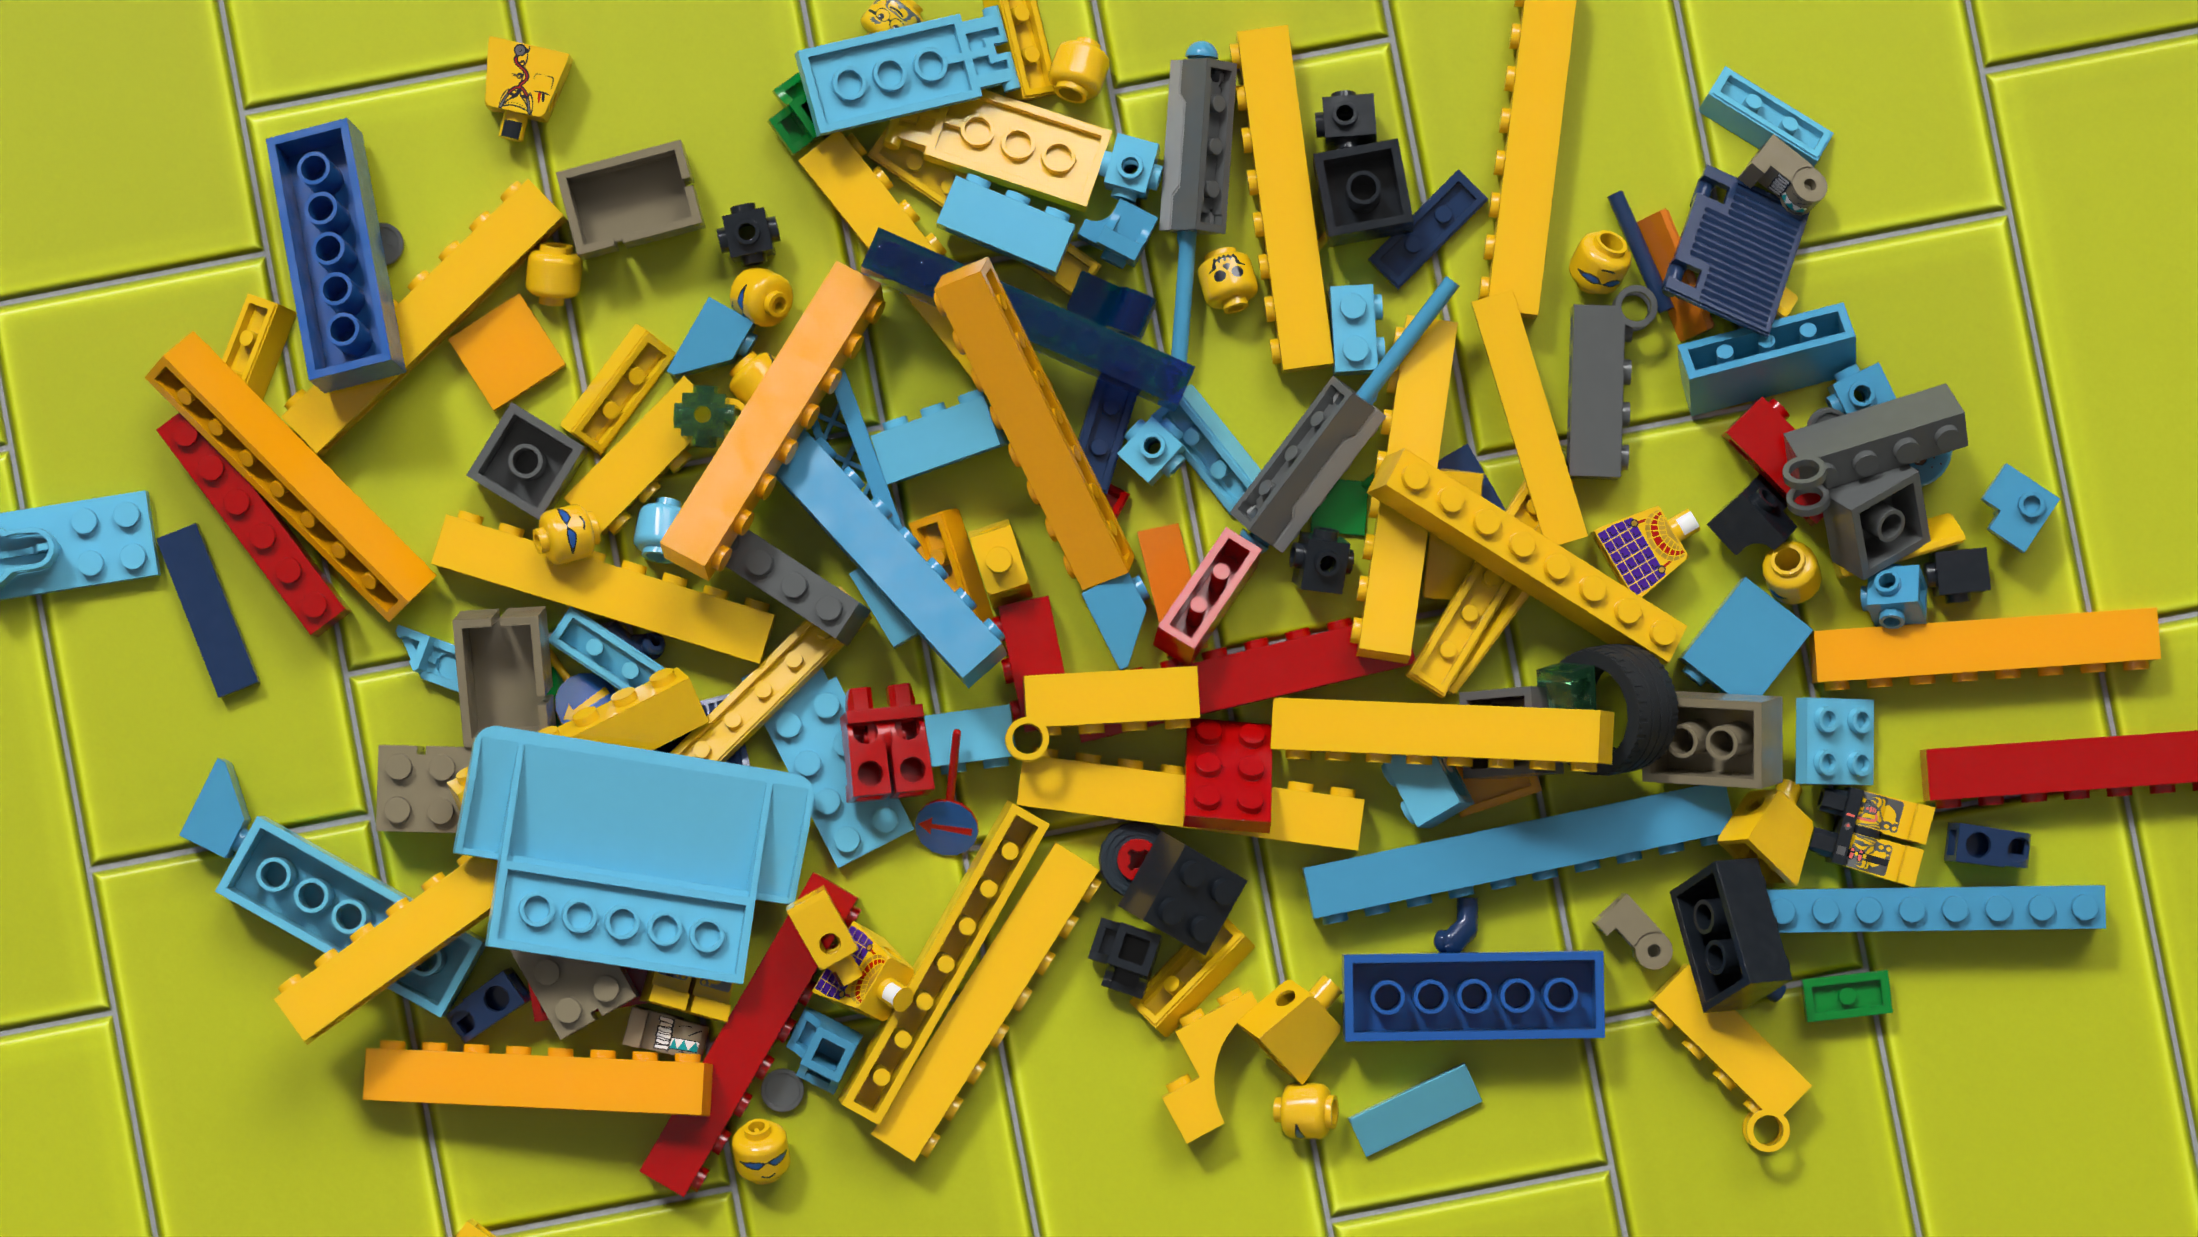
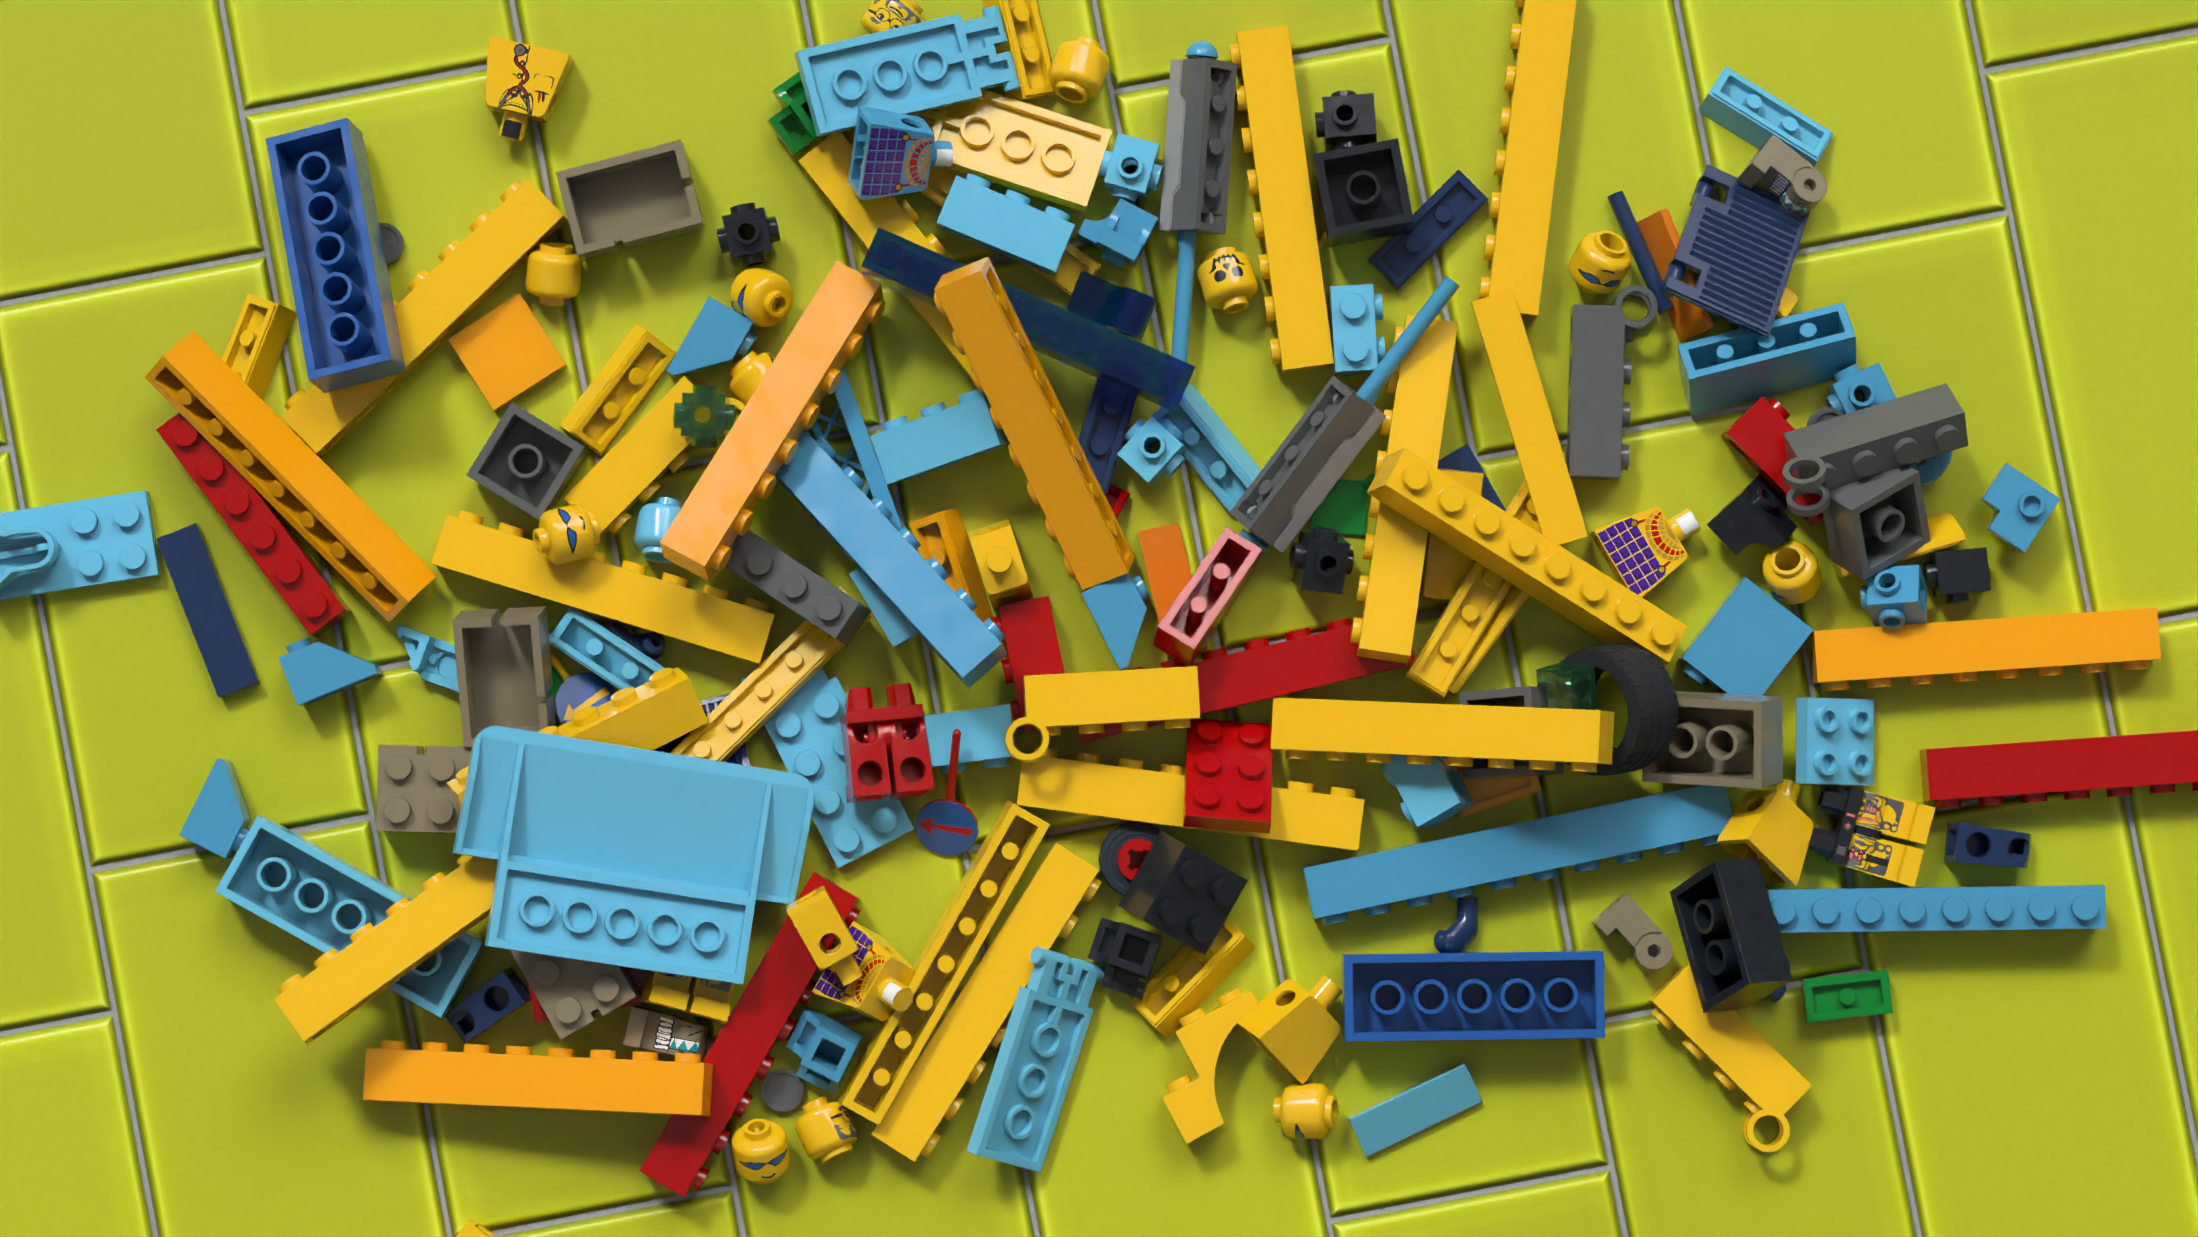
none -> dark azure slope [279,638,383,707]
none -> yellow head [795,1097,858,1164]
none -> torso [848,107,953,200]
none -> medium azure hinge [966,946,1105,1173]

